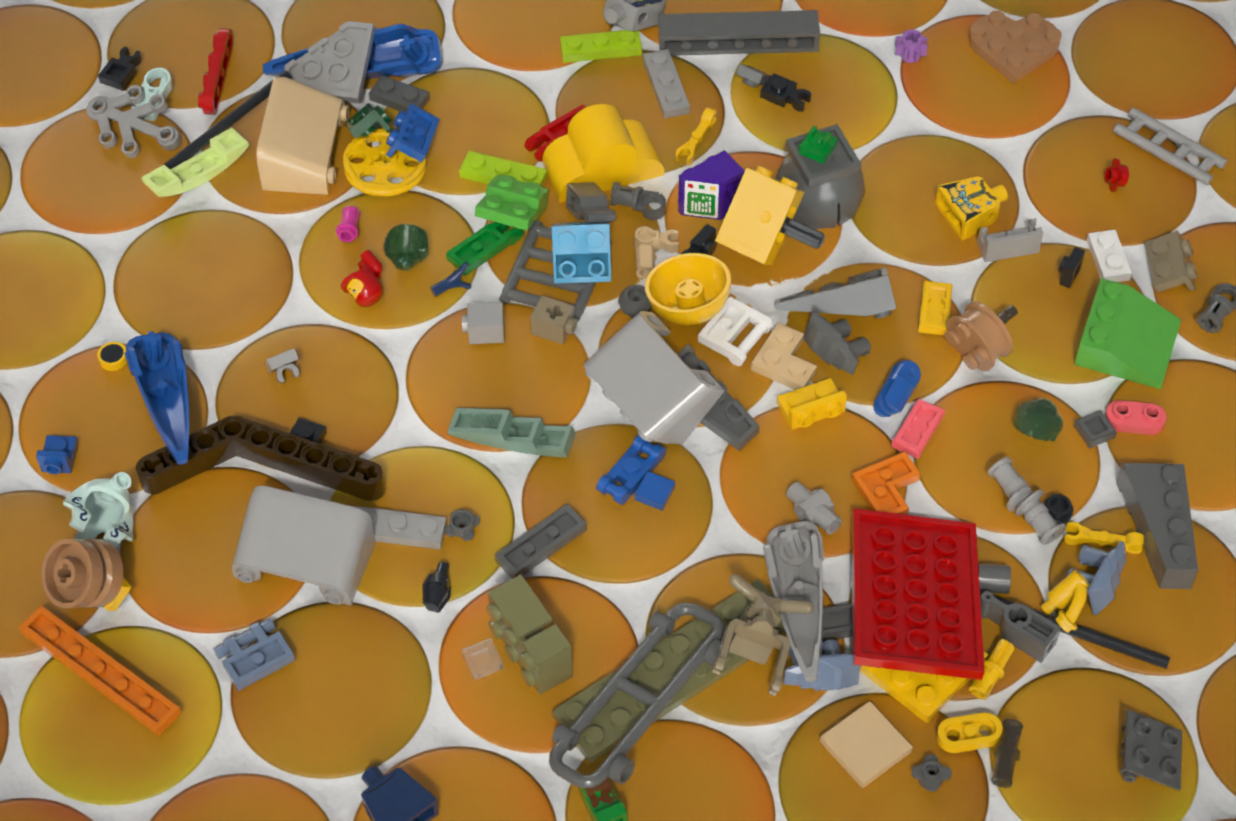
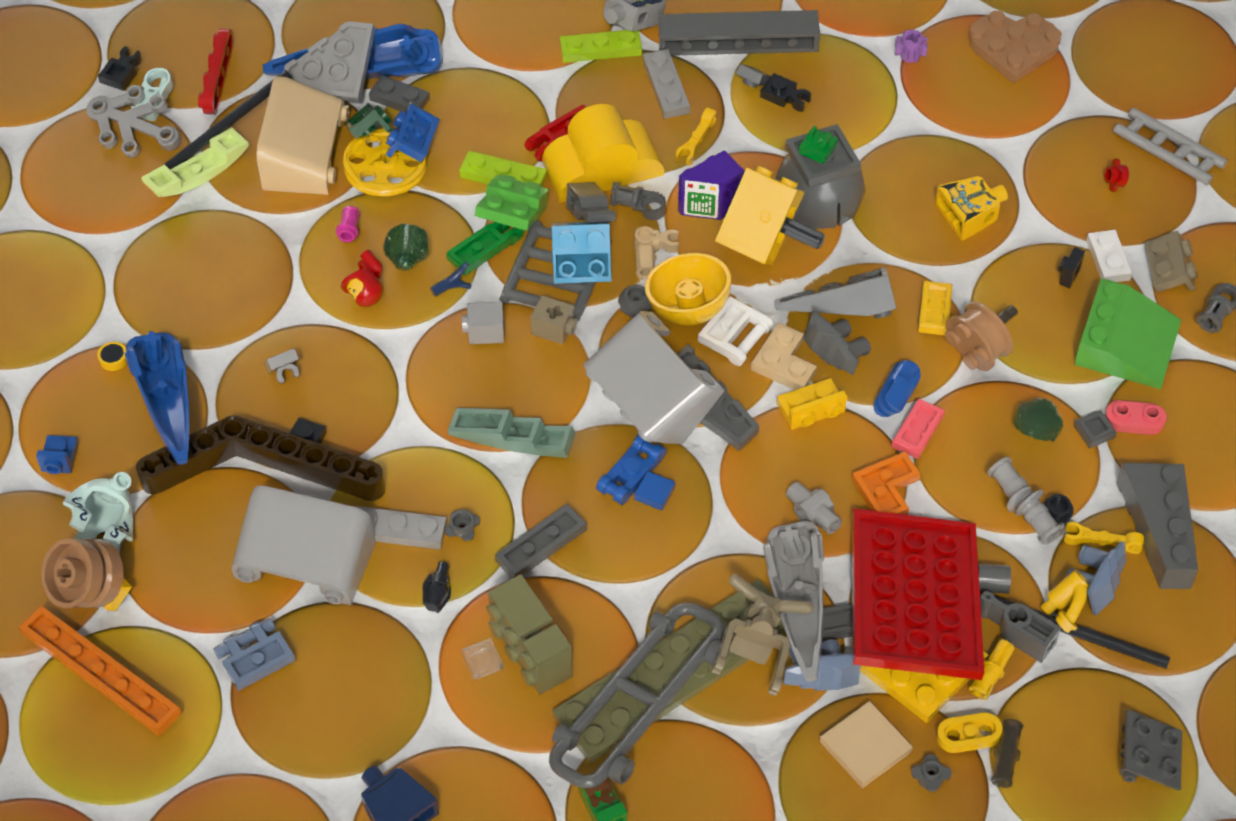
black plate [680,224,717,255] -> none
light grey hinge [976,218,1043,262] -> none

